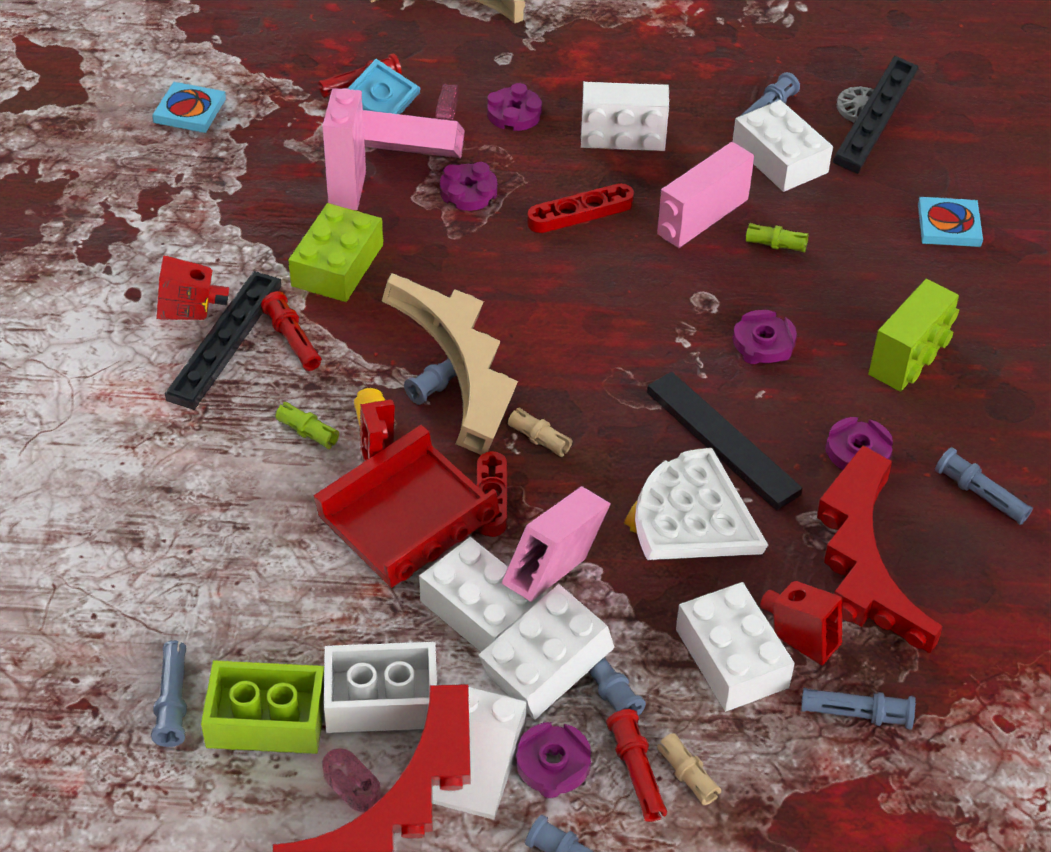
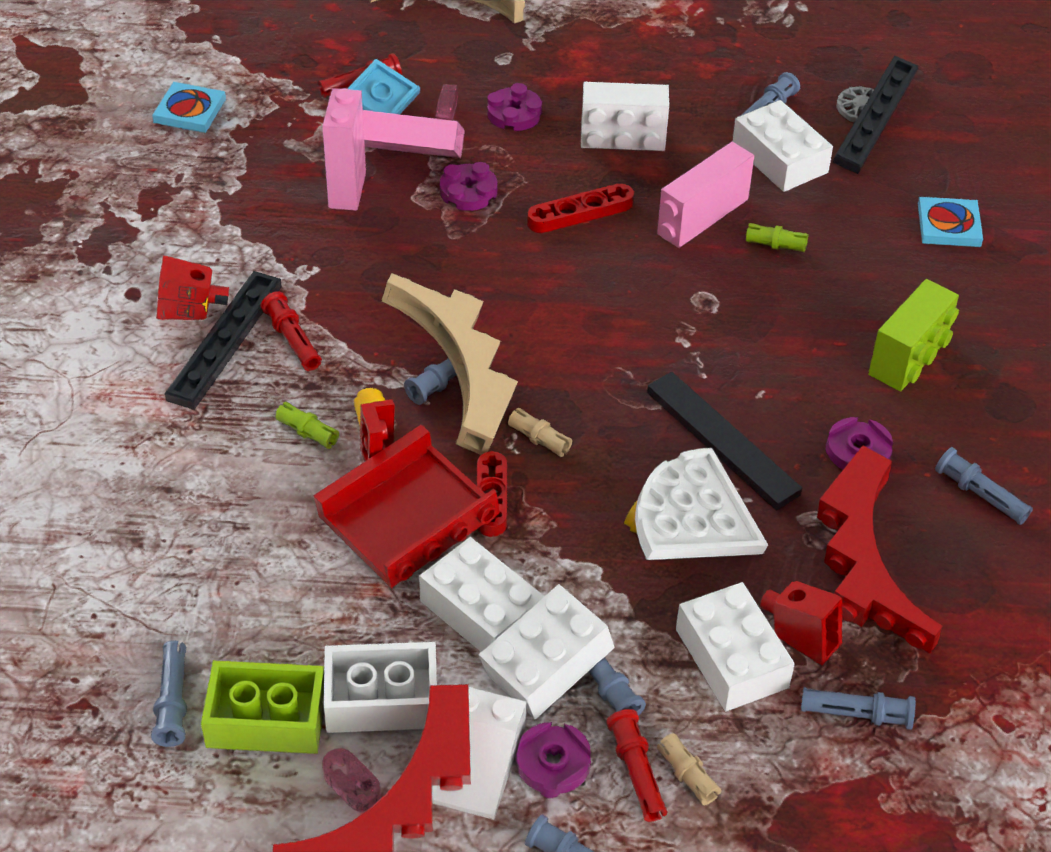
lime brick [288,203,383,302] -> none
bright pink brick [502,486,611,602] -> none
magenta plate [733,310,797,364] -> none

